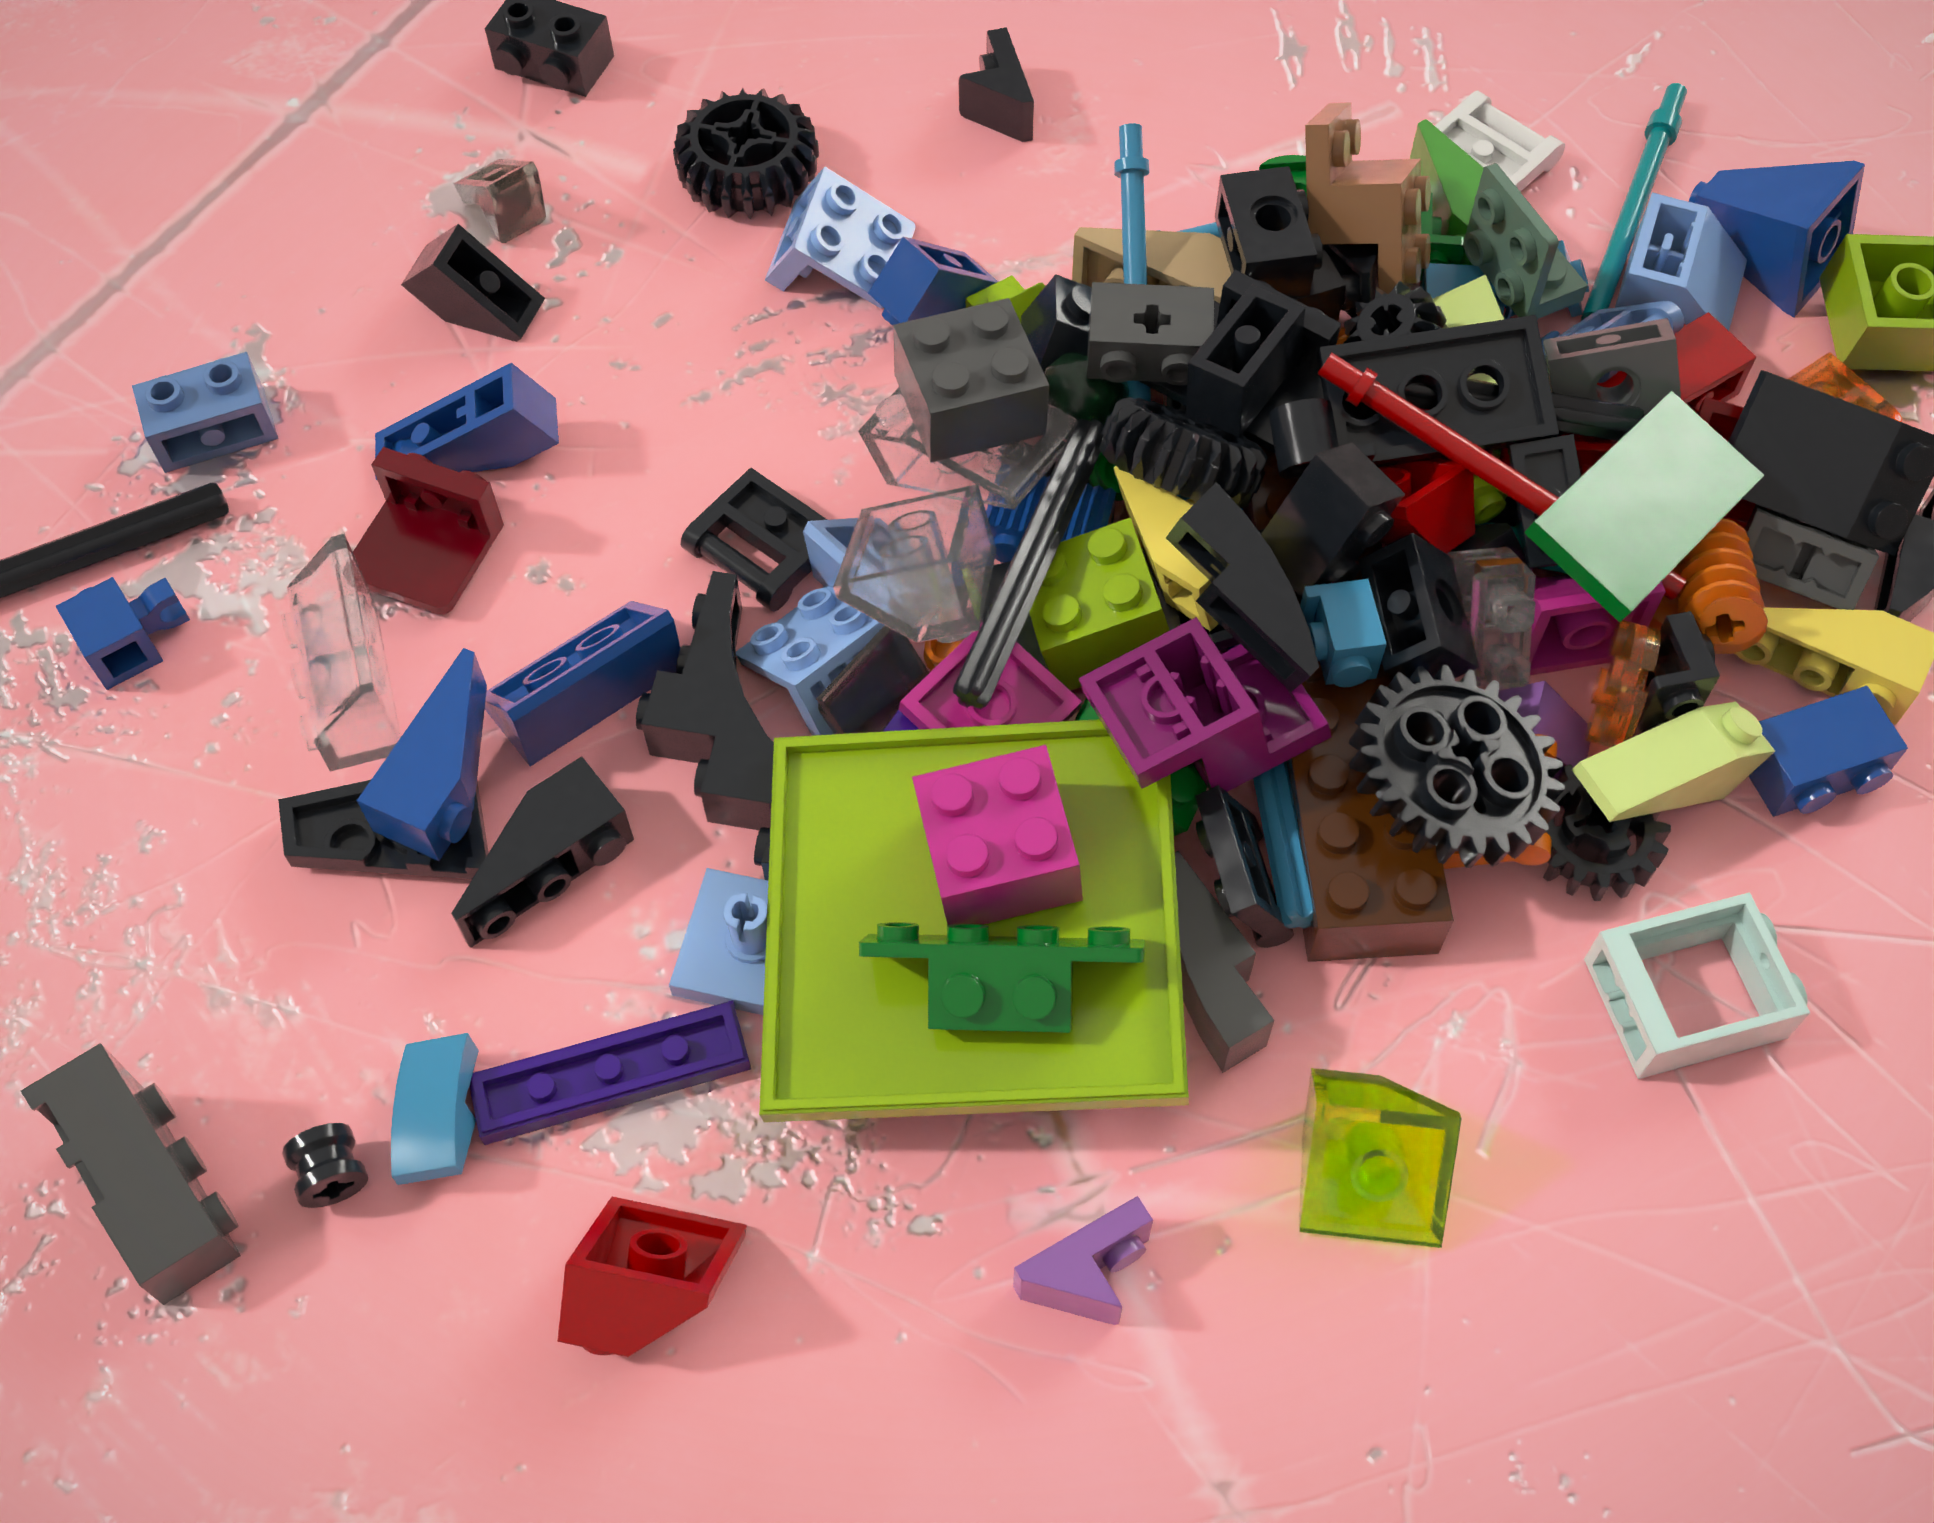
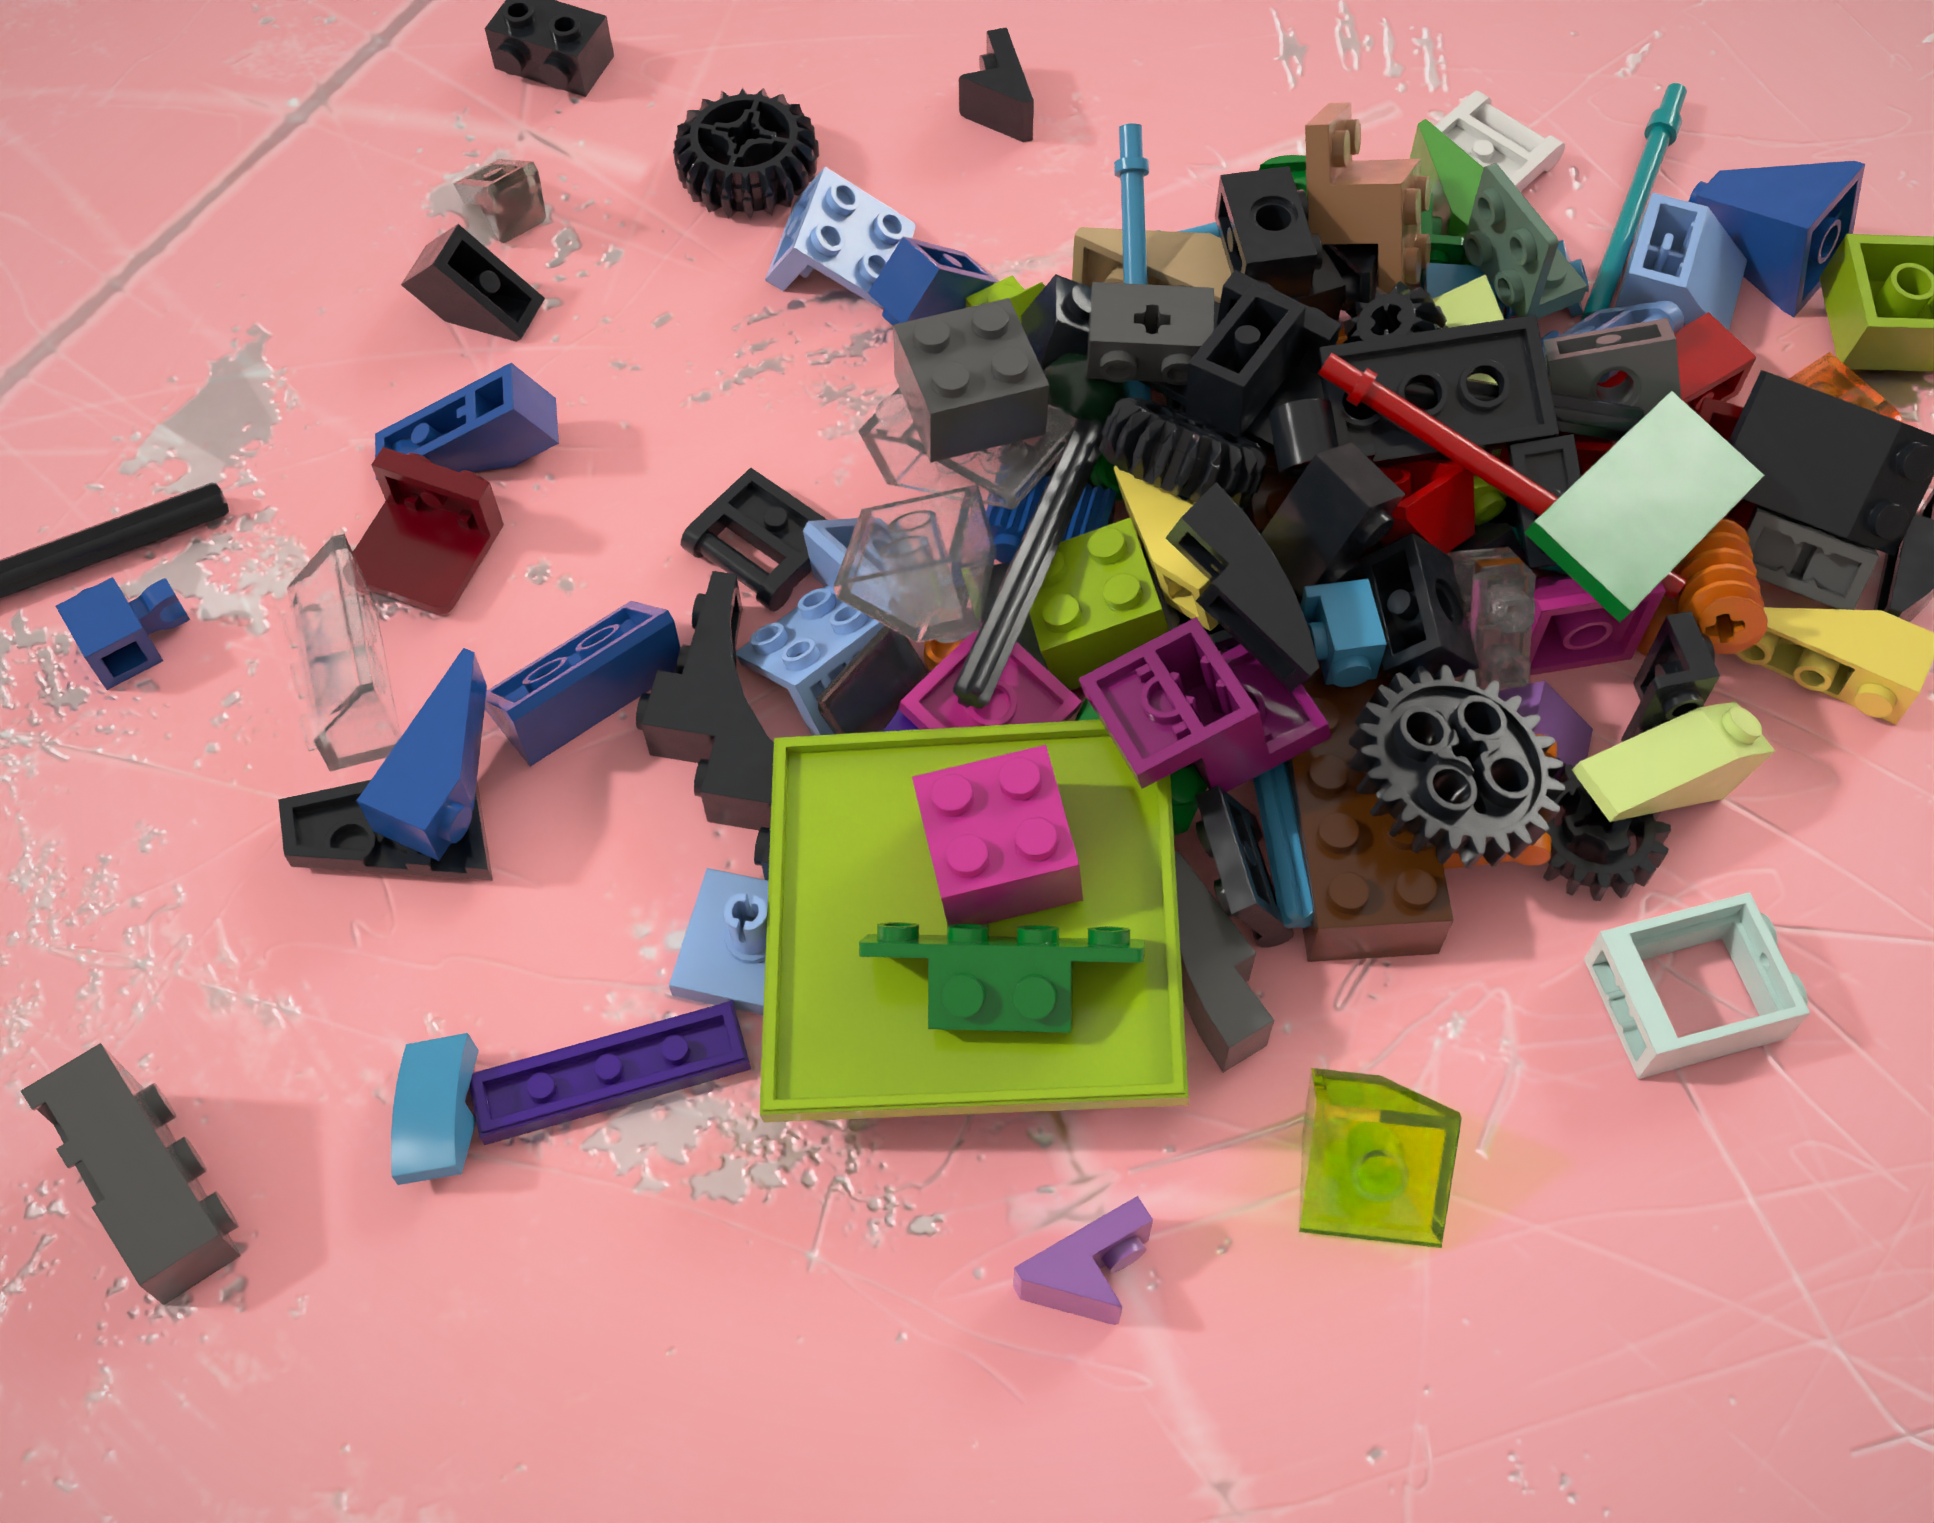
medium blue brick [132,352,279,473] -> none
black wheel [282,1123,369,1208] -> none
black slope [451,756,634,948] -> none
red slope [557,1196,747,1357] -> none
clear orange plate [1585,620,1661,748] -> none
blue brick [1748,686,1908,817] -> none

